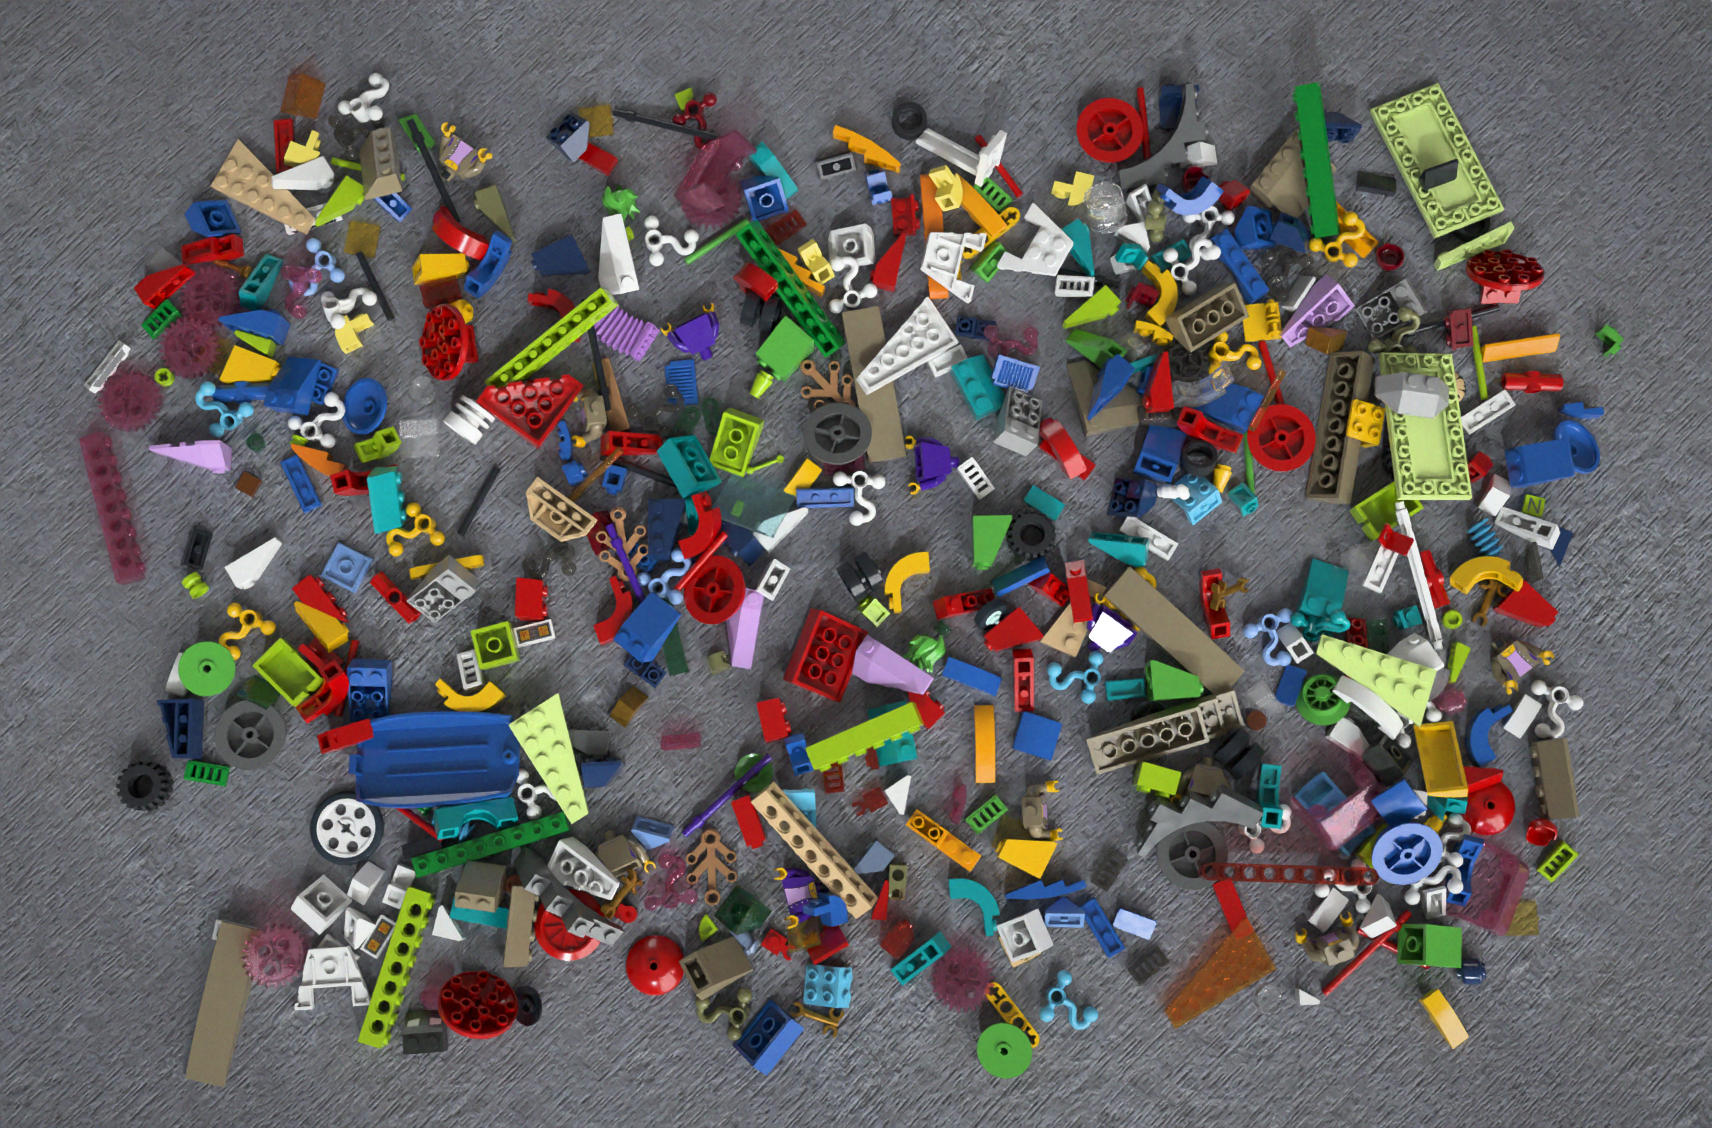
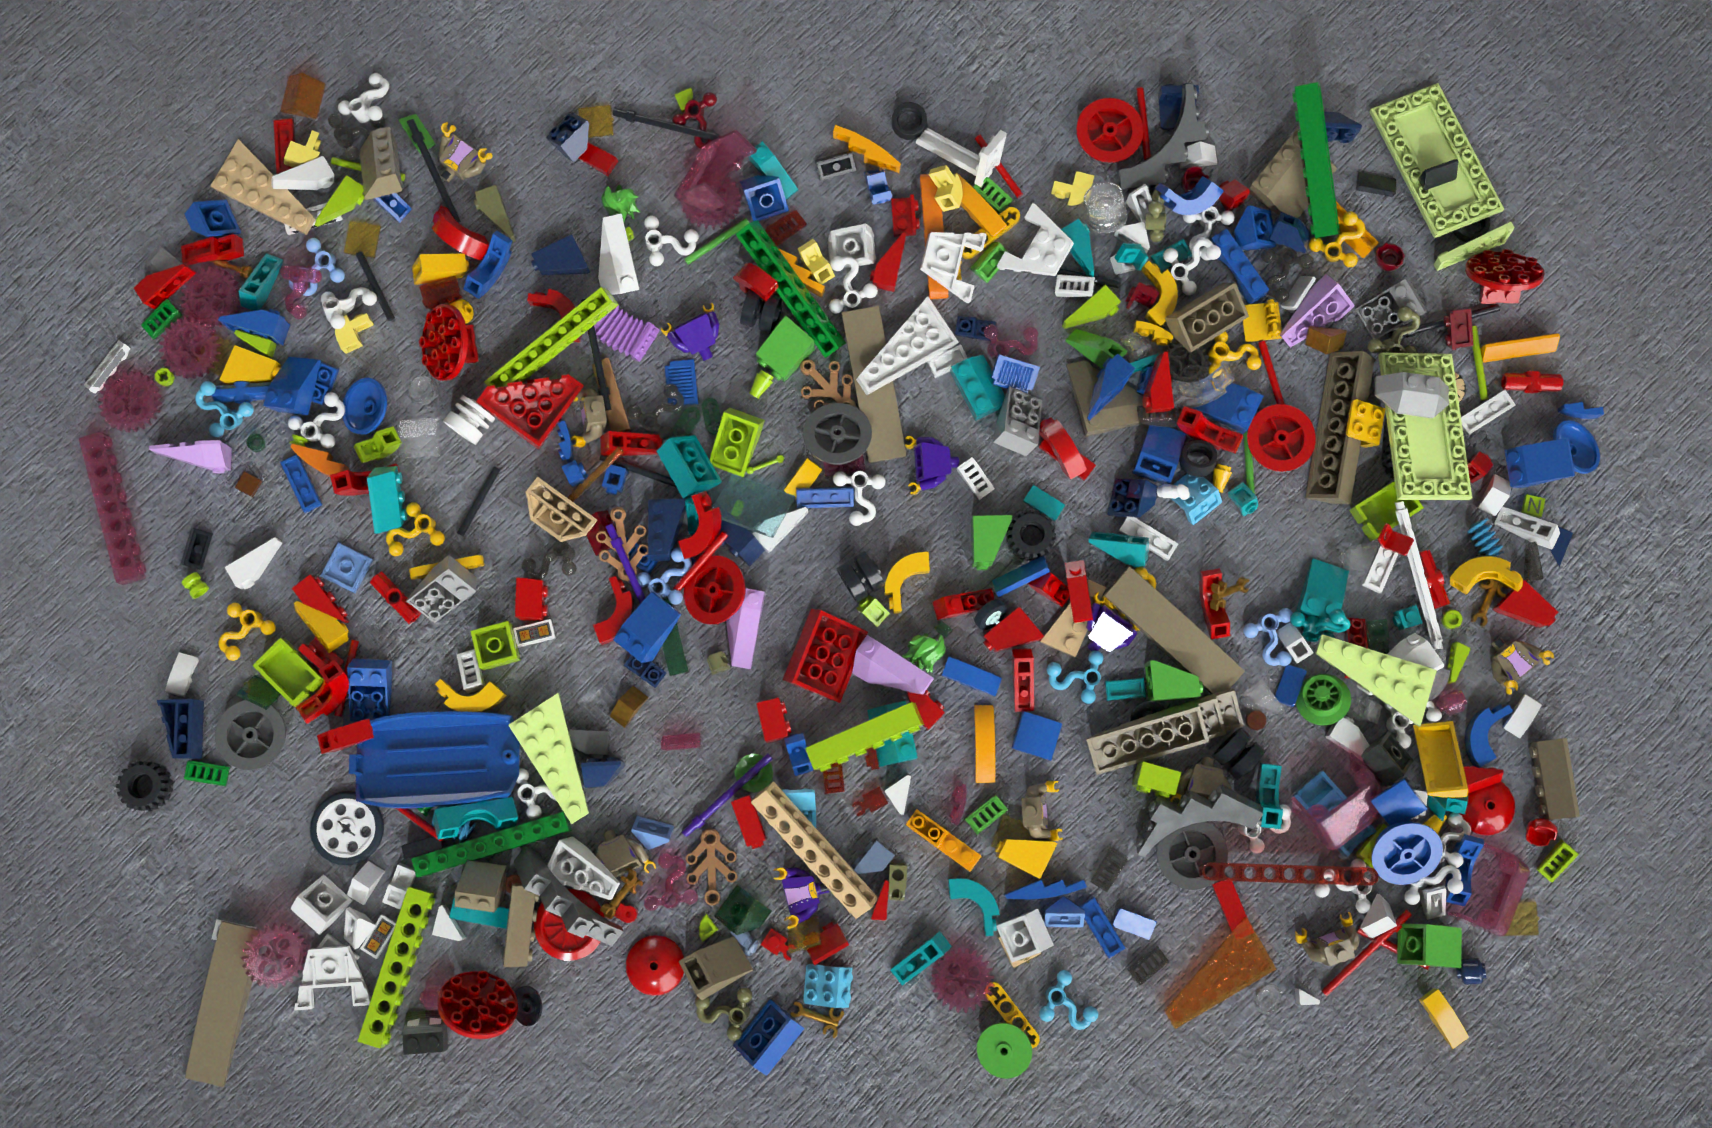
bright green piece [178,641,235,696] -> none
white slope [756,559,790,601] -> none
blue brick [802,892,848,927] -> none
clear red brick [879,919,915,960] -> none
clear orange bar [1248,370,1286,431] -> none
white slope [1308,887,1349,933] -> none
white slope [1332,676,1403,740] -> none
white piece [1531,680,1583,739] -> none
bright green bracket [1595,324,1624,357] -> none

